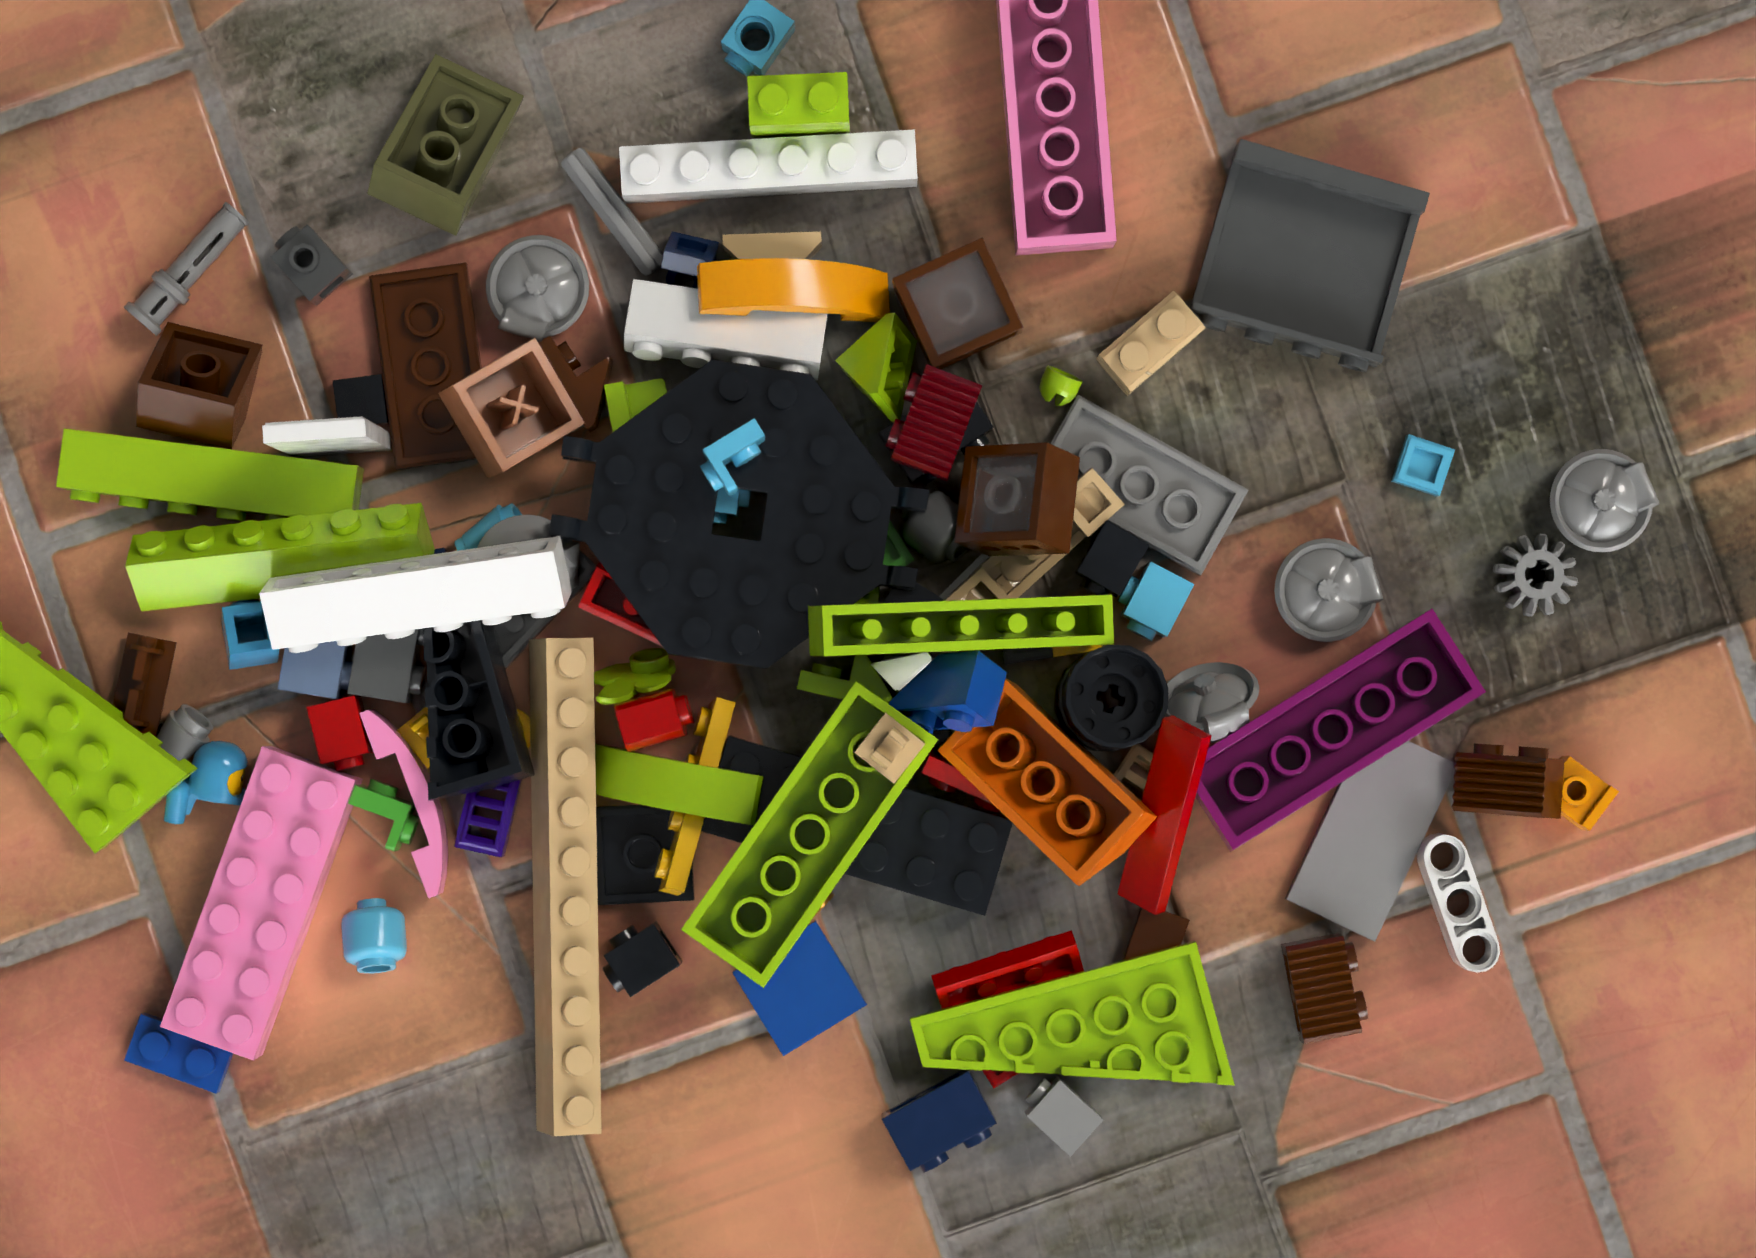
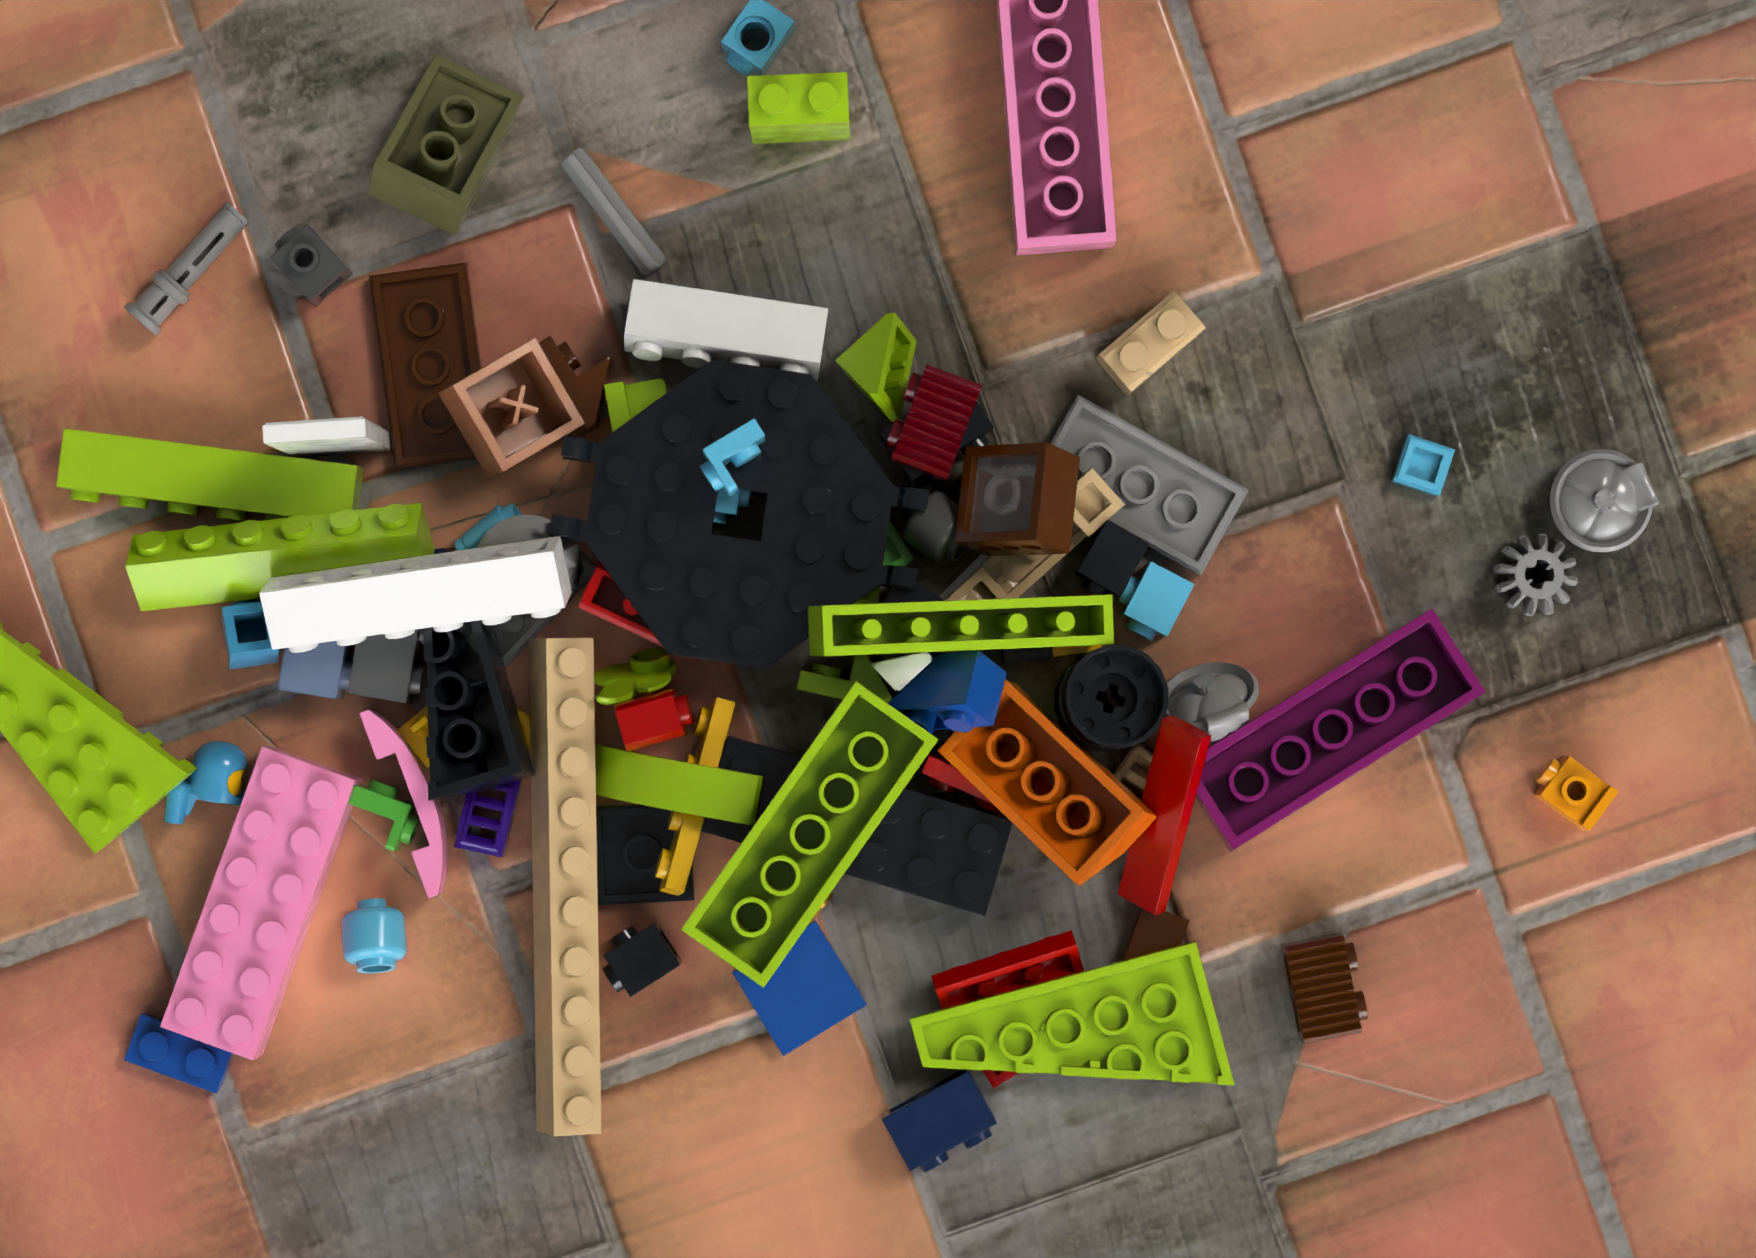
reddish brown hinge [113,632,177,737] -> none
reddish brown slope [136,322,263,450] -> none
light grey cone [156,704,213,761] -> none
red brick [307,695,374,771] -> none
black tile [332,374,389,425] -> none
light grey piece [486,235,589,342] -> none
white brick [619,129,918,204] -> none
dark blue tile [661,231,719,289] -> none
light orange slope [697,258,890,322] -> none
tan slope [723,231,822,260] -> none
tan tile [854,712,925,783] -> none
piece [892,237,1024,370] -> none
light grey brick [1024,1075,1104,1157] -> none
lime hinge [1040,365,1083,406] -> none
dark grey panel [1190,139,1430,372] -> none
light grey piece [1274,538,1383,642] -> none
light grey tile [1285,741,1456,942] -> none
white beam [1416,833,1500,973] -> none
reddish brown brick [1452,743,1564,819] -> none

